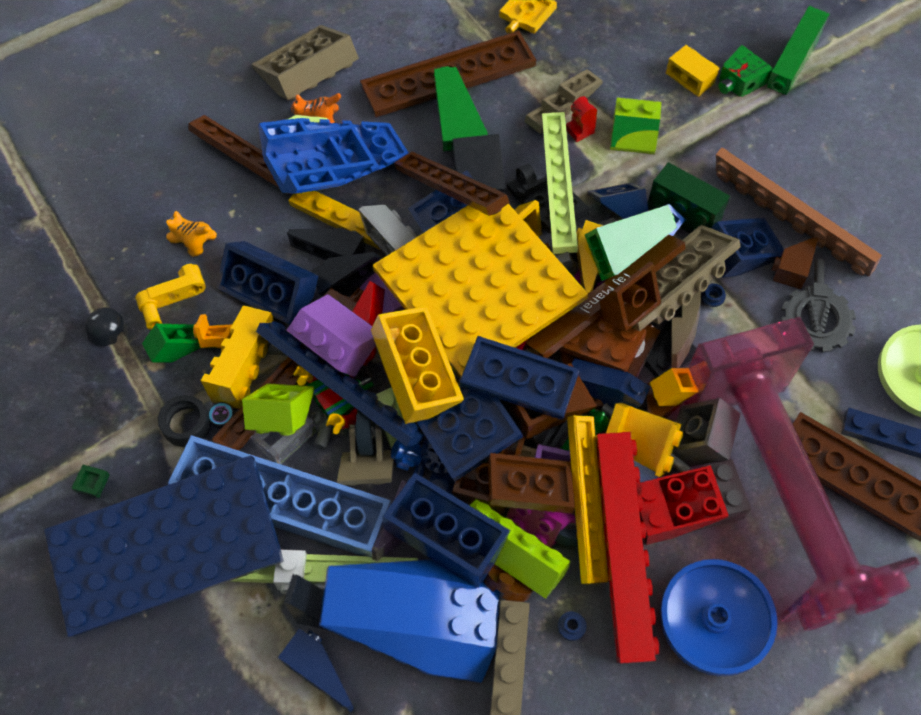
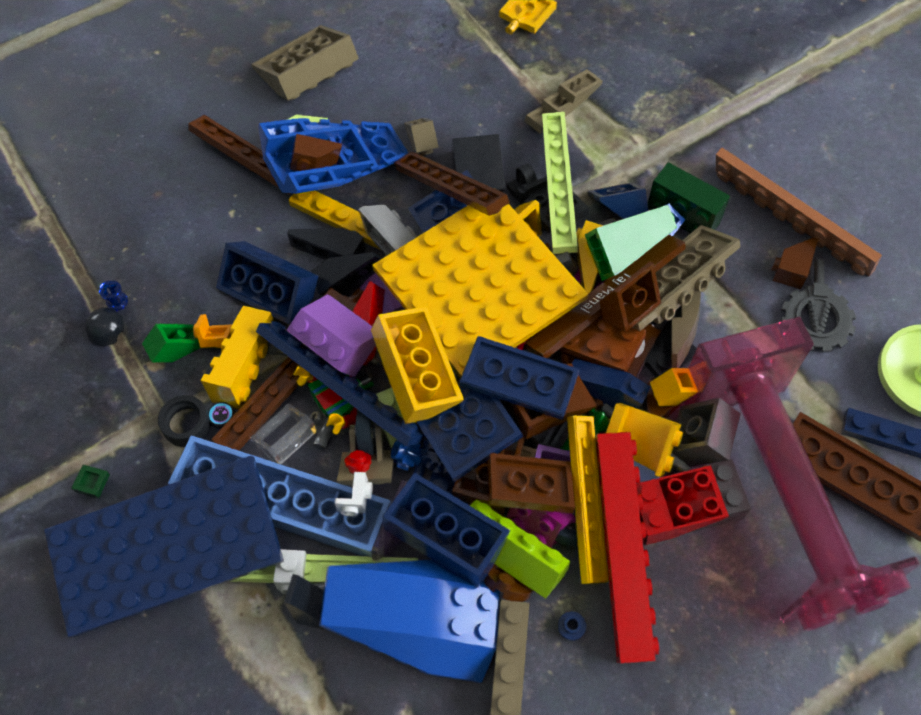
yellow beam [135,264,206,330] -> none
light orange animal [166,211,217,257] -> none
lime slope [242,383,314,435] -> none
dark blue slope [278,628,354,713] -> none
orange animal [291,93,341,123] -> none
reddish brown plate [360,31,536,117] -> none
green slope [434,66,488,152] -> none
red leg [566,96,597,143] -> none
lime slope [610,98,661,154] -> none
blue dish [660,559,777,676] -> none
yellow brick [666,45,719,97] -> none
dark blue plate [701,283,726,307] -> none
dark blue slope [711,218,784,278] -> none
green torso [718,45,773,97] -> none
green slope [766,6,829,95] -> none
none -> clear blue bush [99,280,128,311]
none -> reddish brown slope [290,134,342,171]
none -> white bracket [335,472,372,516]
none -> red plate [344,450,372,474]
none -> dark tan slope [404,118,438,155]

